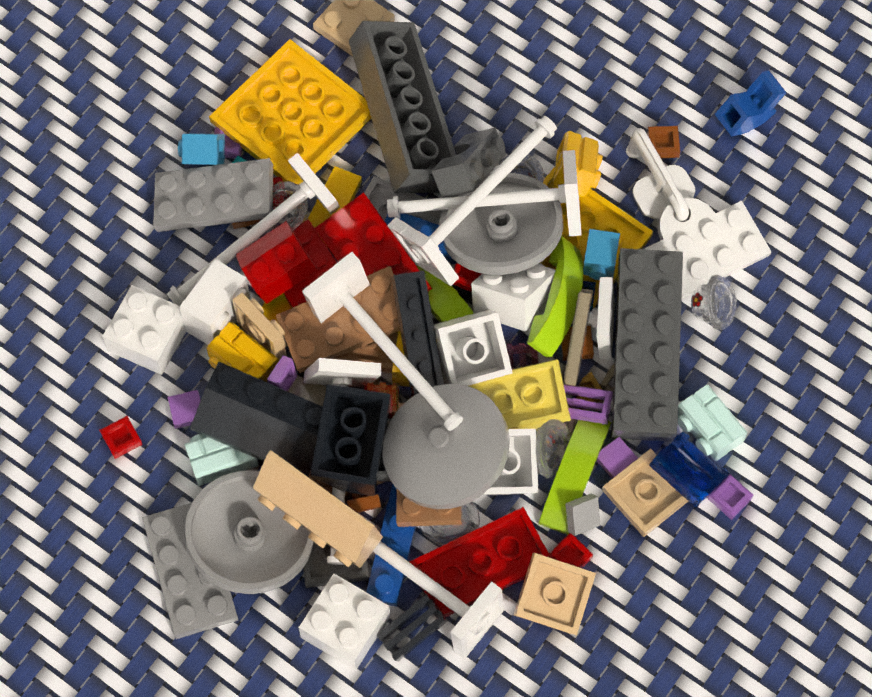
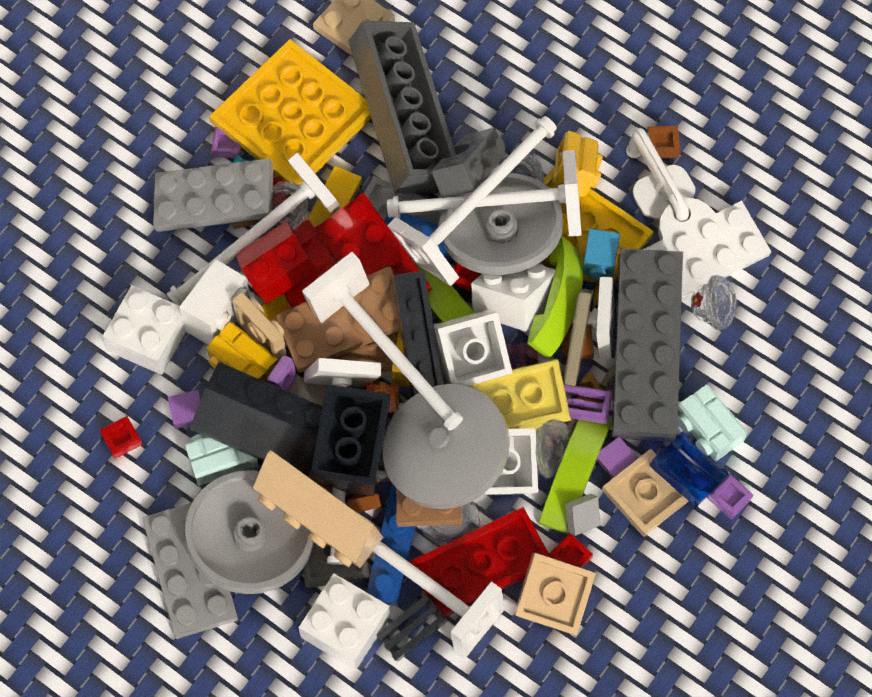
dark azure brick [178,133,225,165] -> none
blue brick [715,70,787,137] -> none

